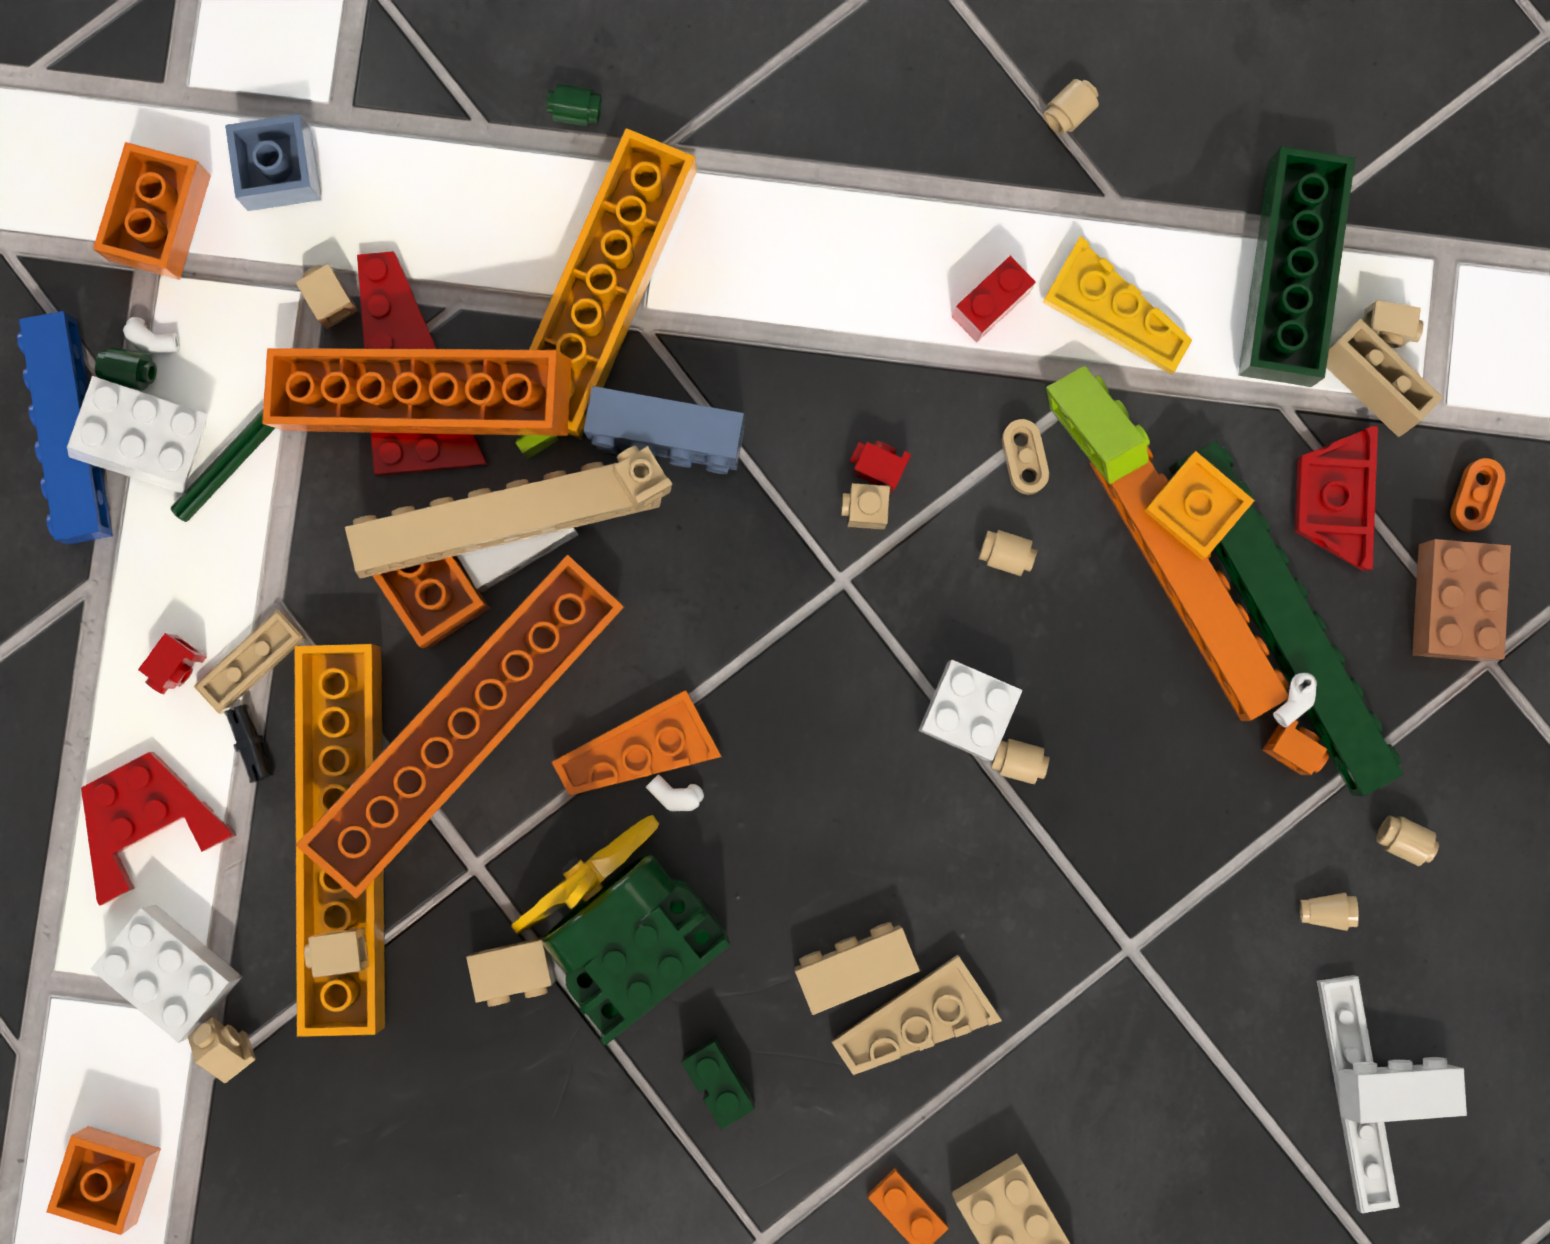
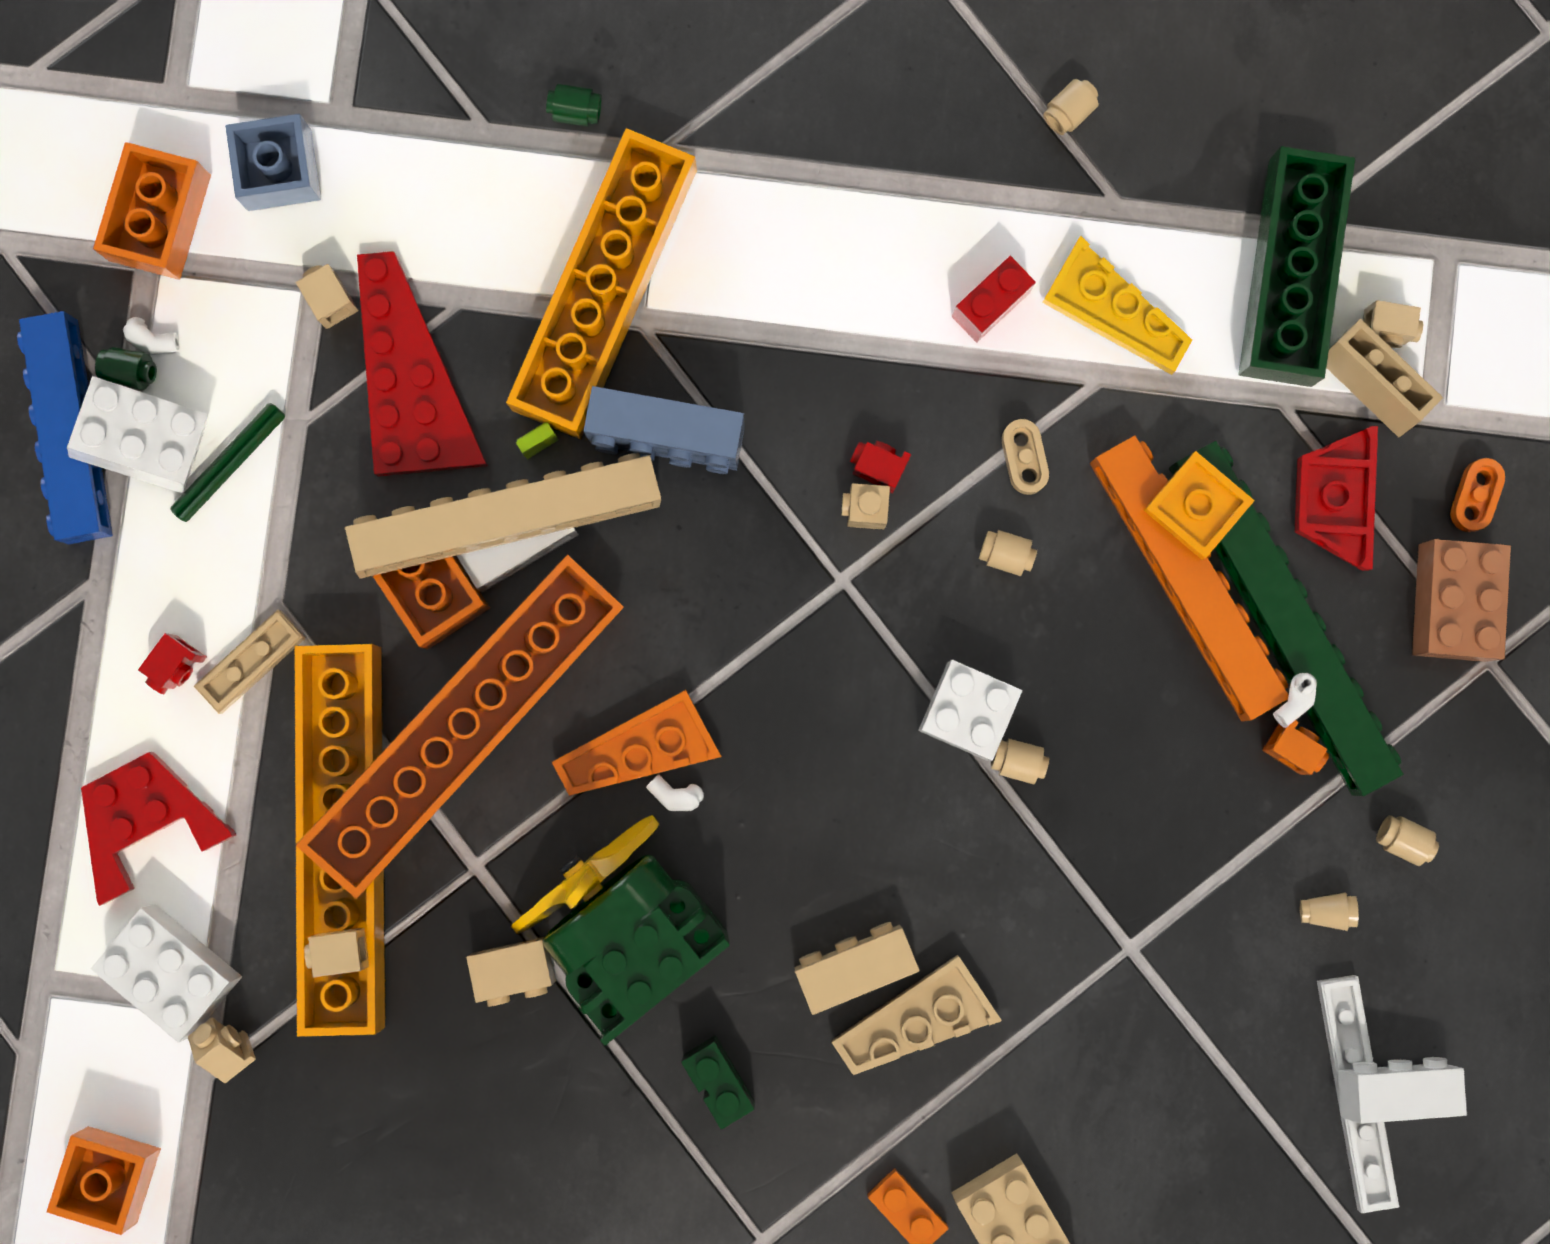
black pin [224,704,274,783] -> none
orange brick [262,348,572,436] -> none
tan brick [613,446,672,511] -> none
lime brick [1046,365,1150,484] -> none

